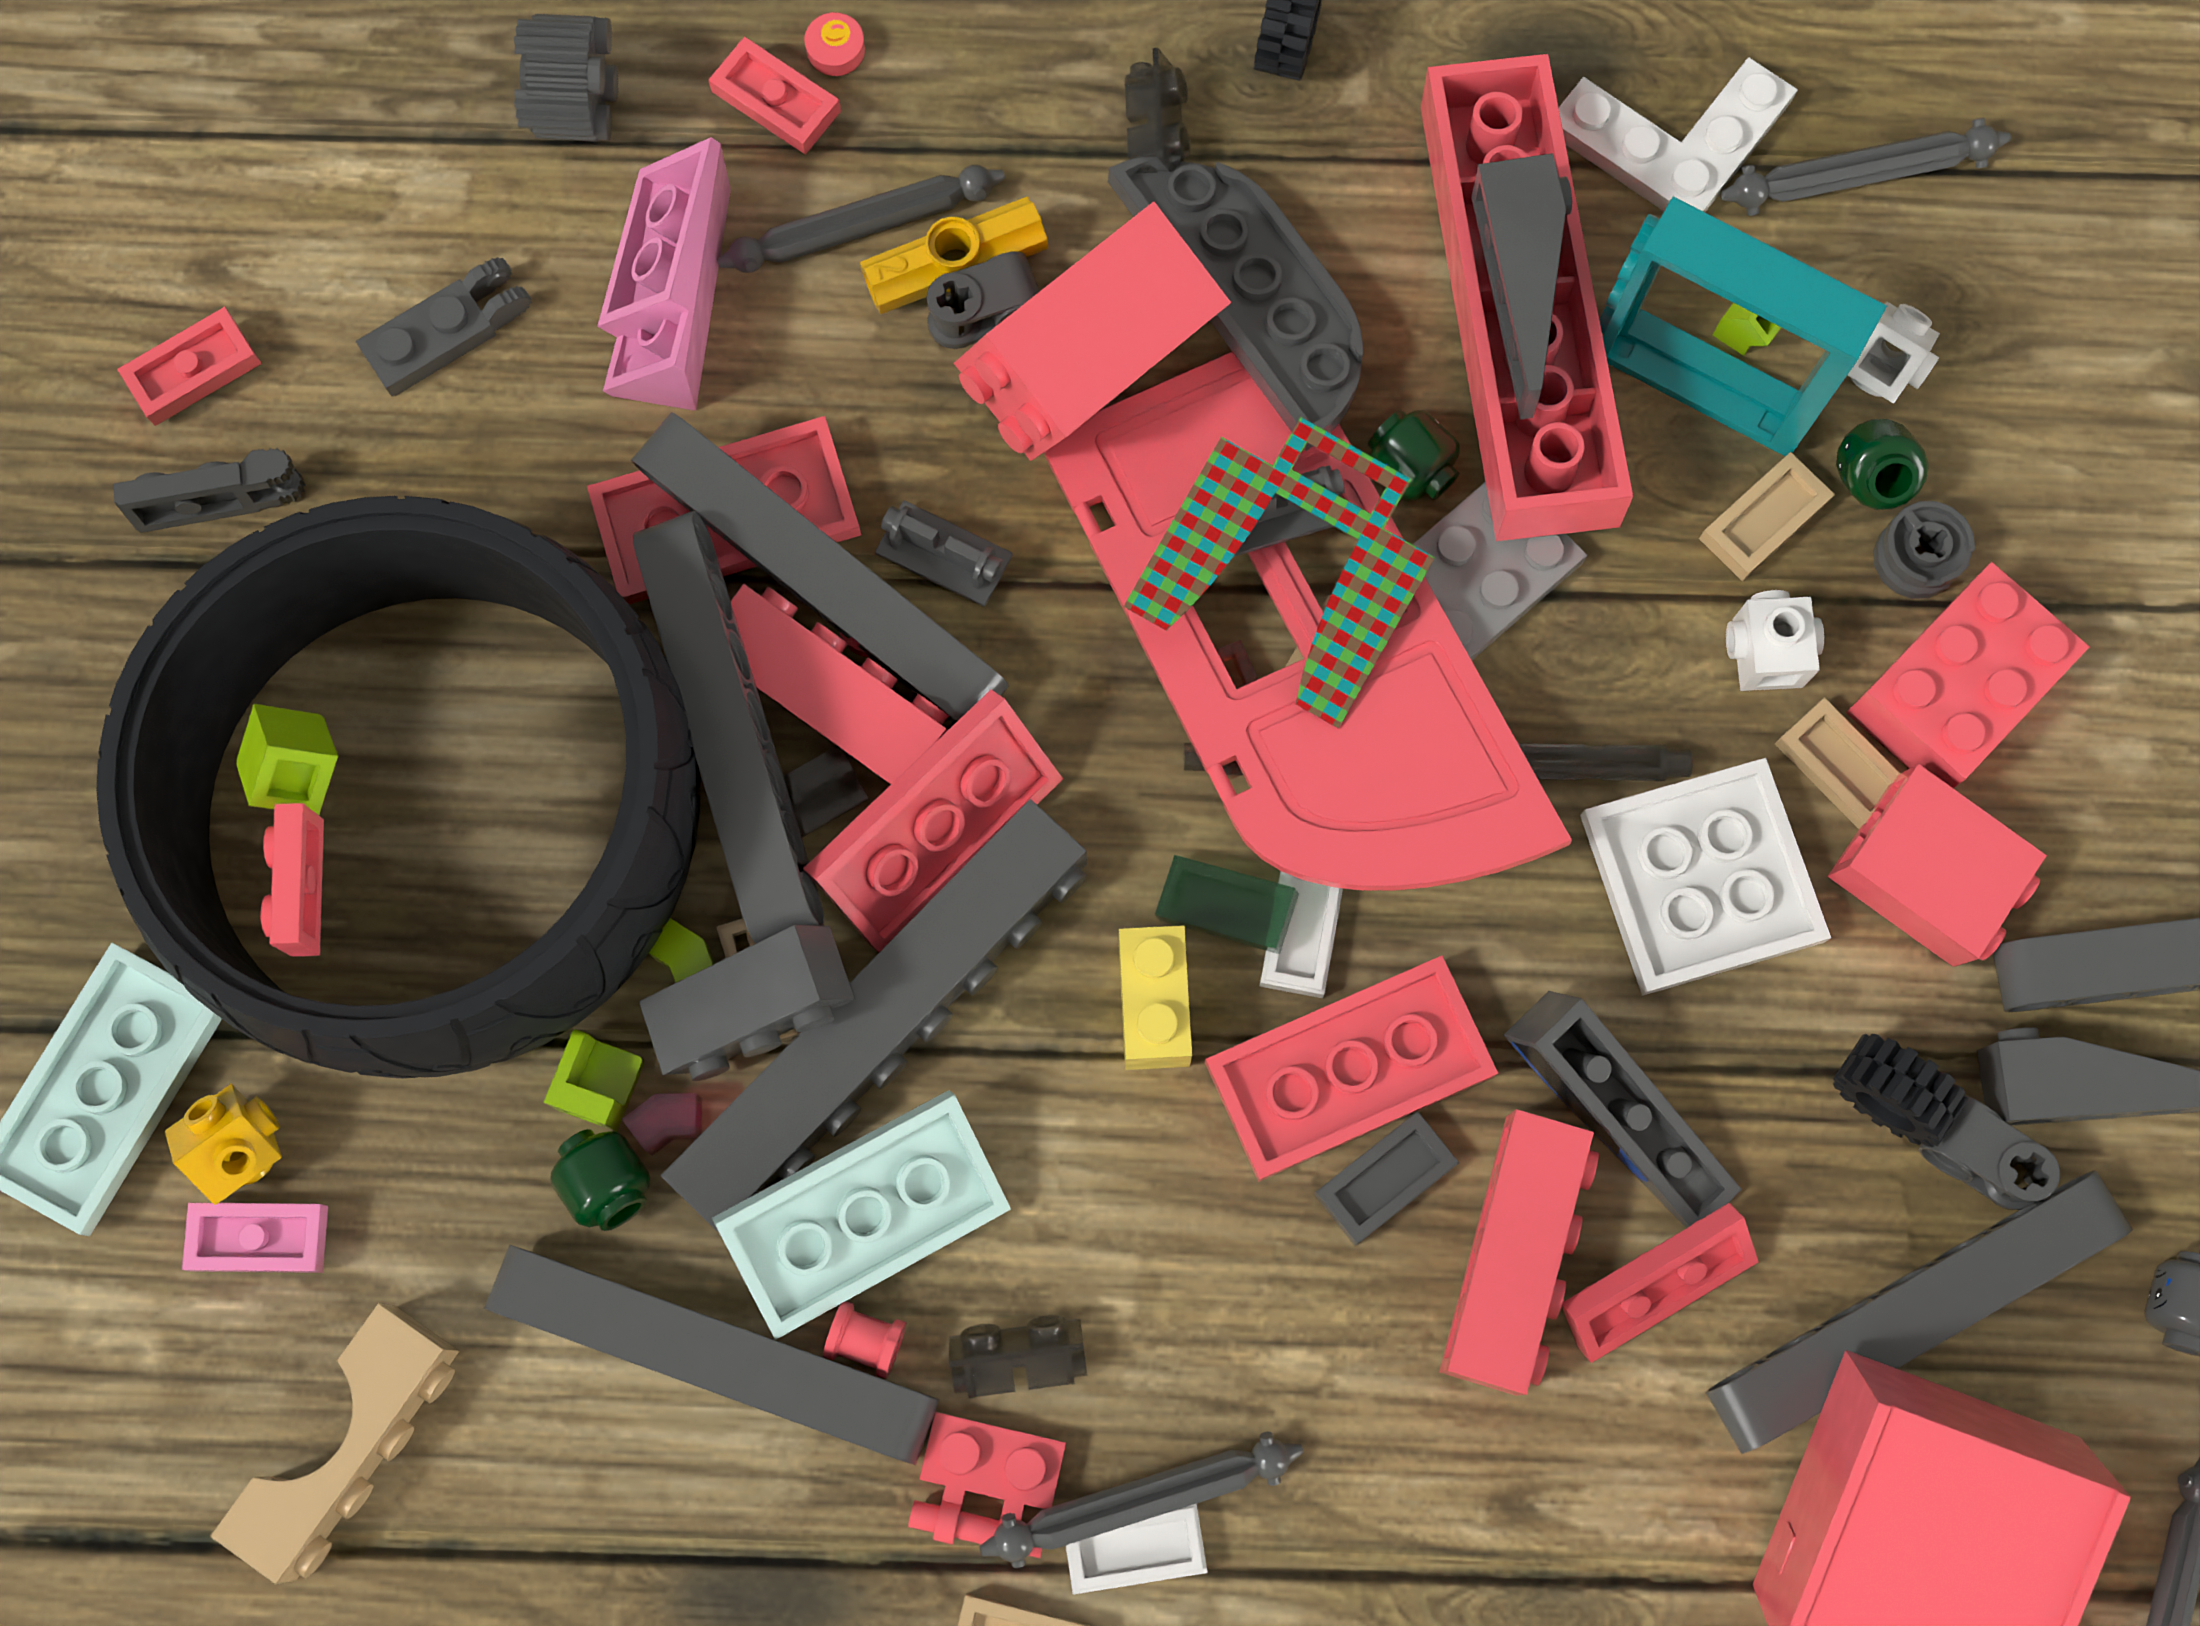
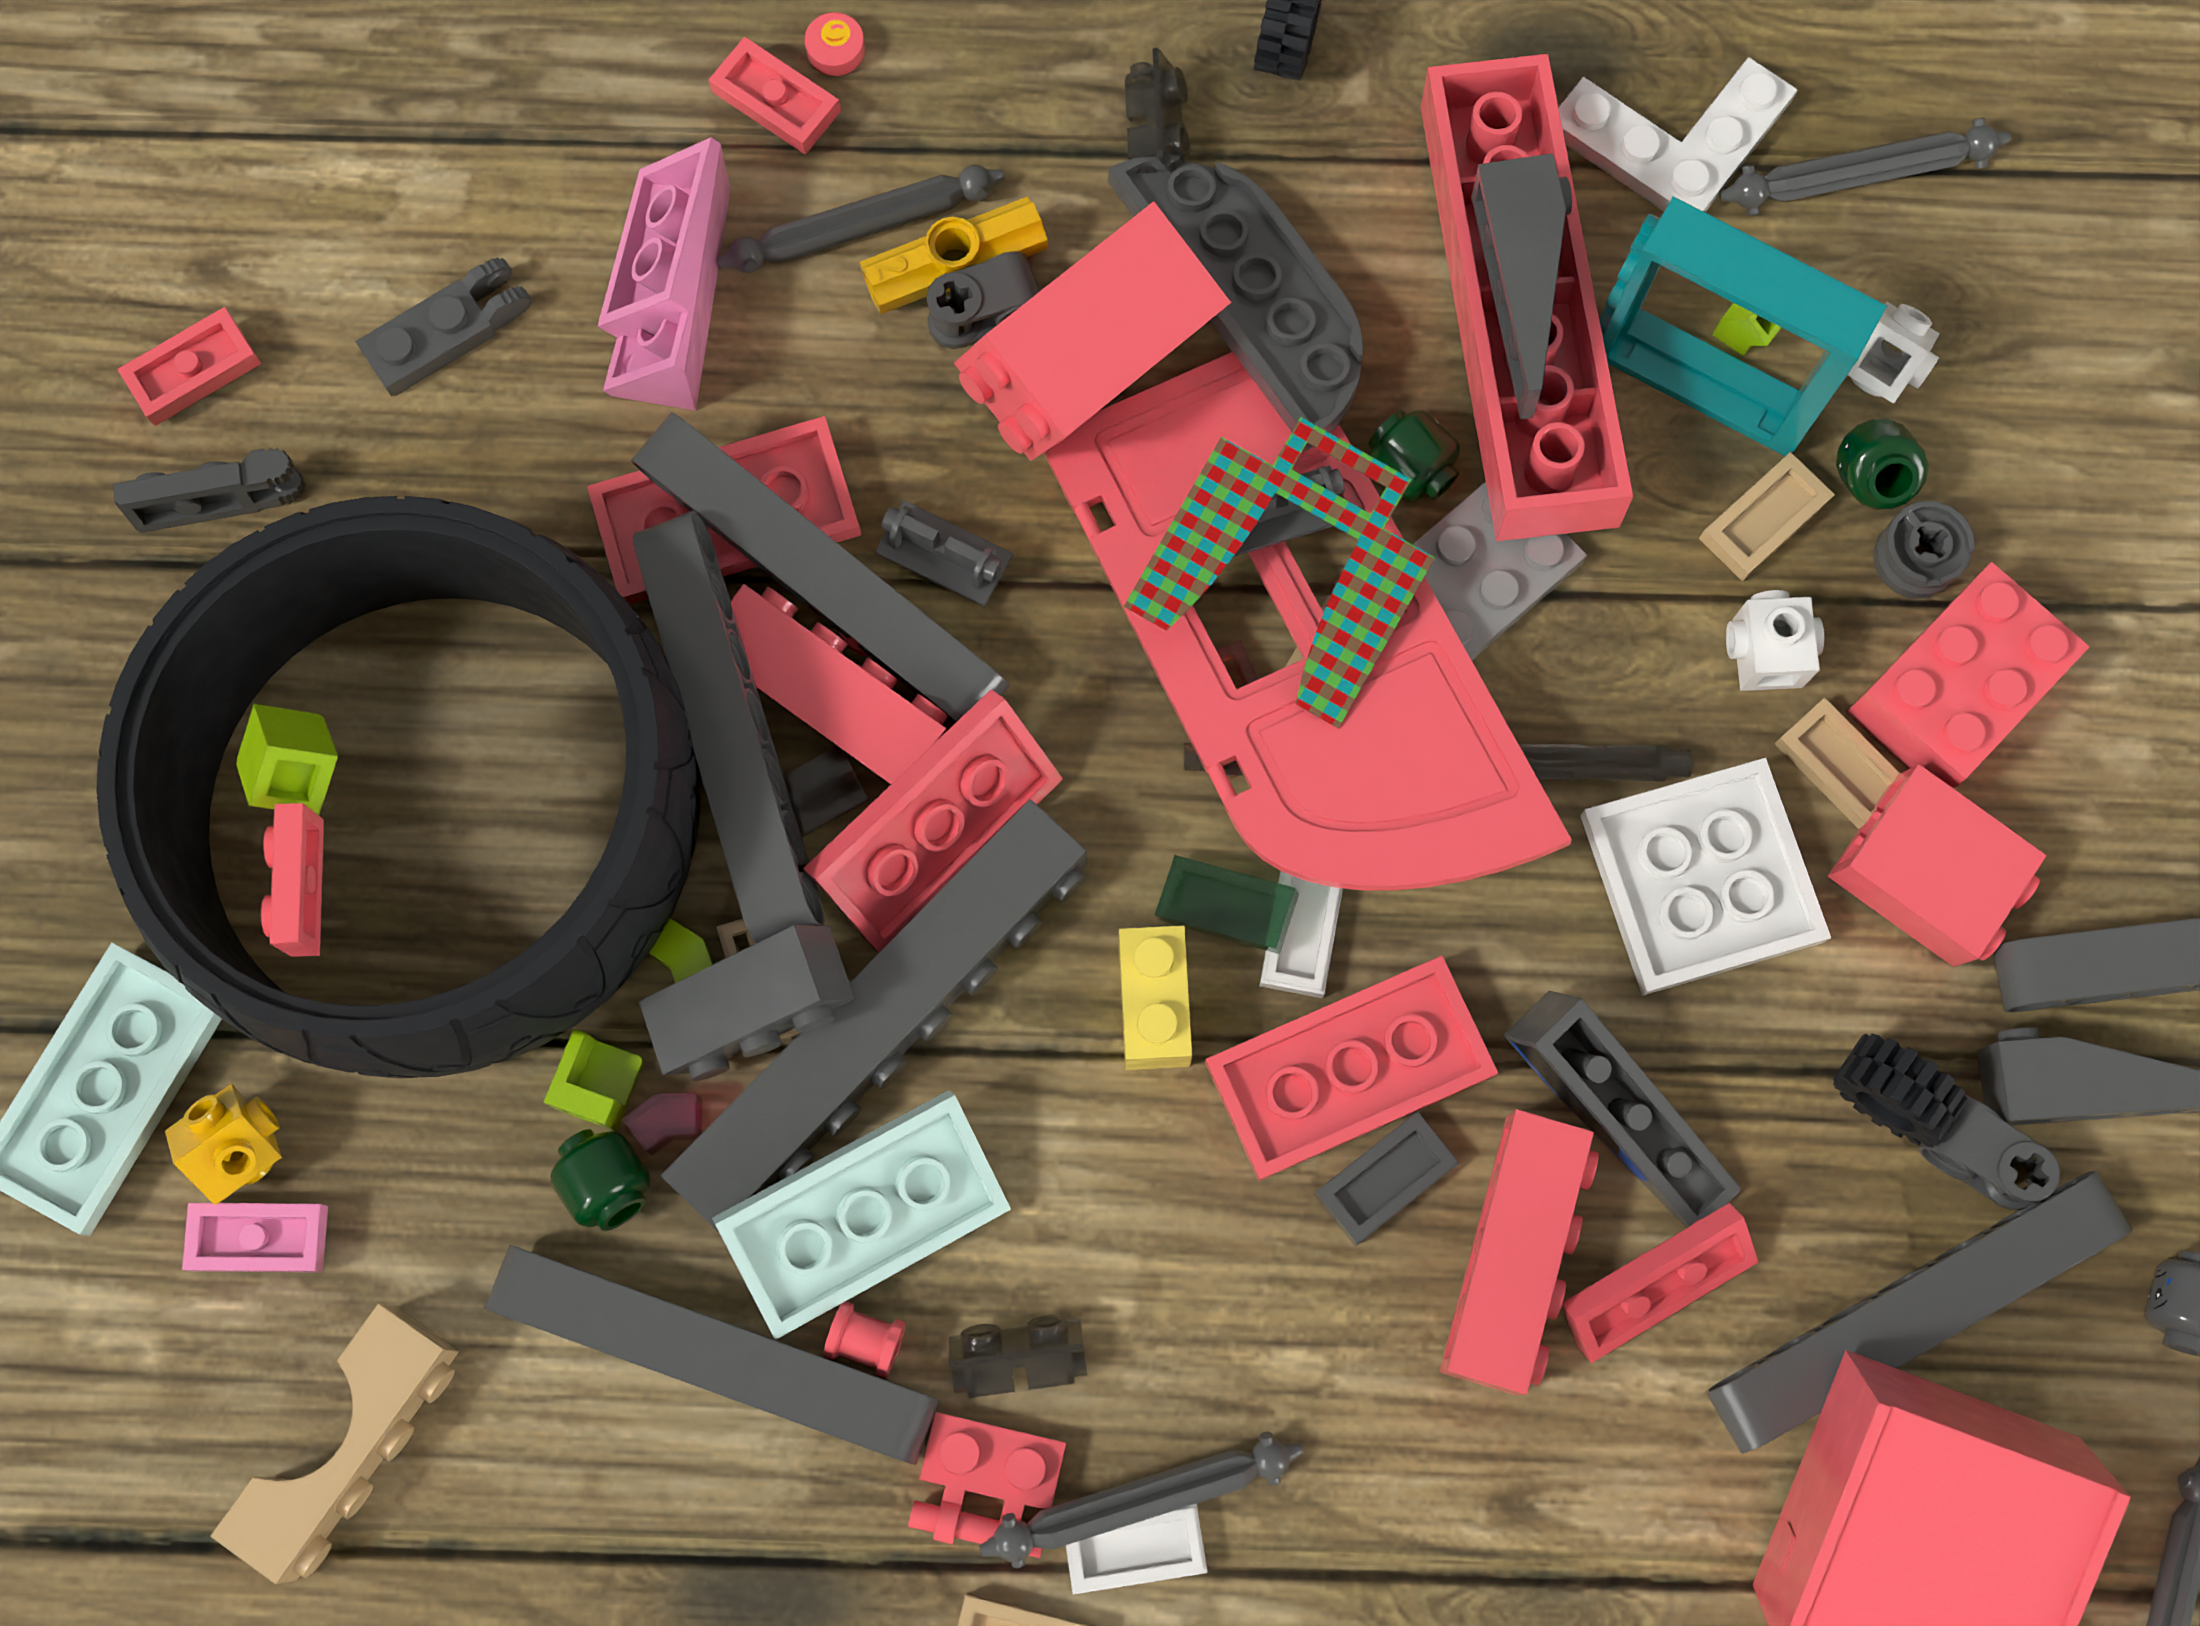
dark grey brick [514,14,618,141] -> none

